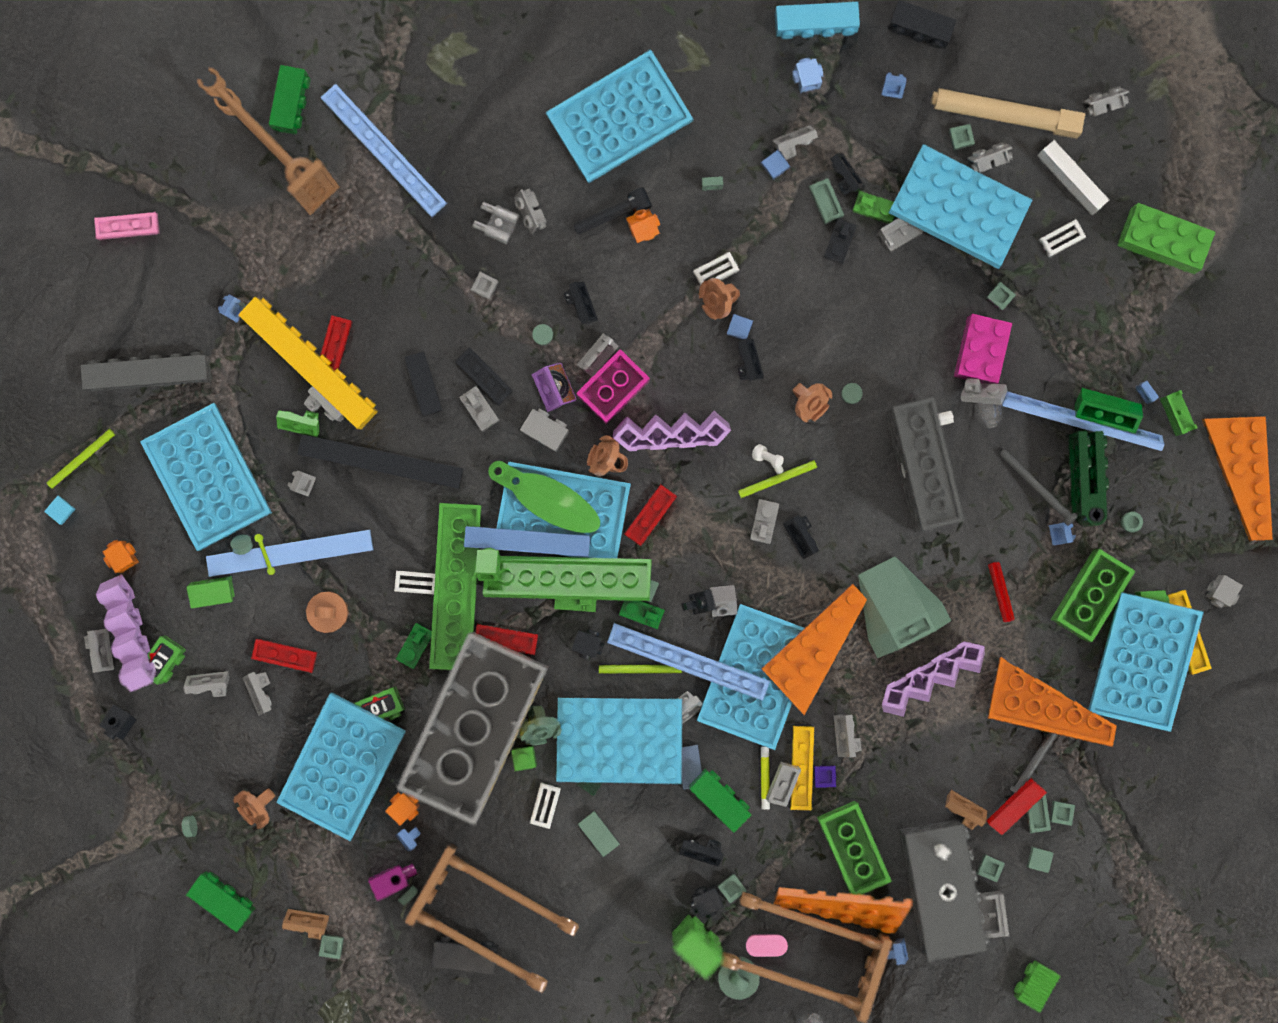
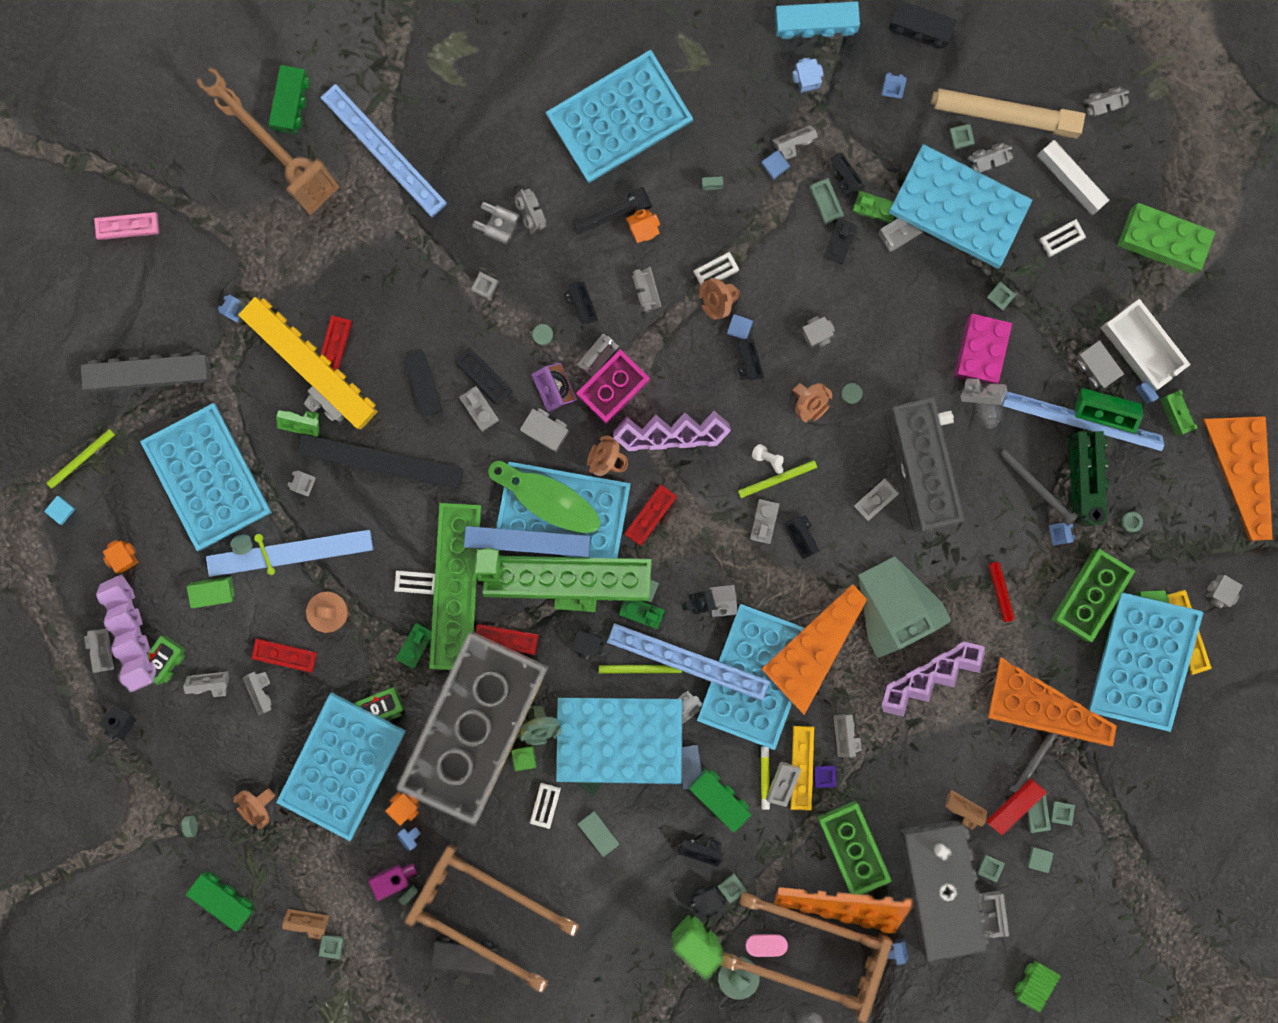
none -> light grey hinge [632,267,661,313]
none -> light grey brick [801,316,835,348]
none -> light grey hinge [854,478,899,521]
none -> light grey brick [1075,341,1124,390]
none -> white piece [1100,299,1190,391]

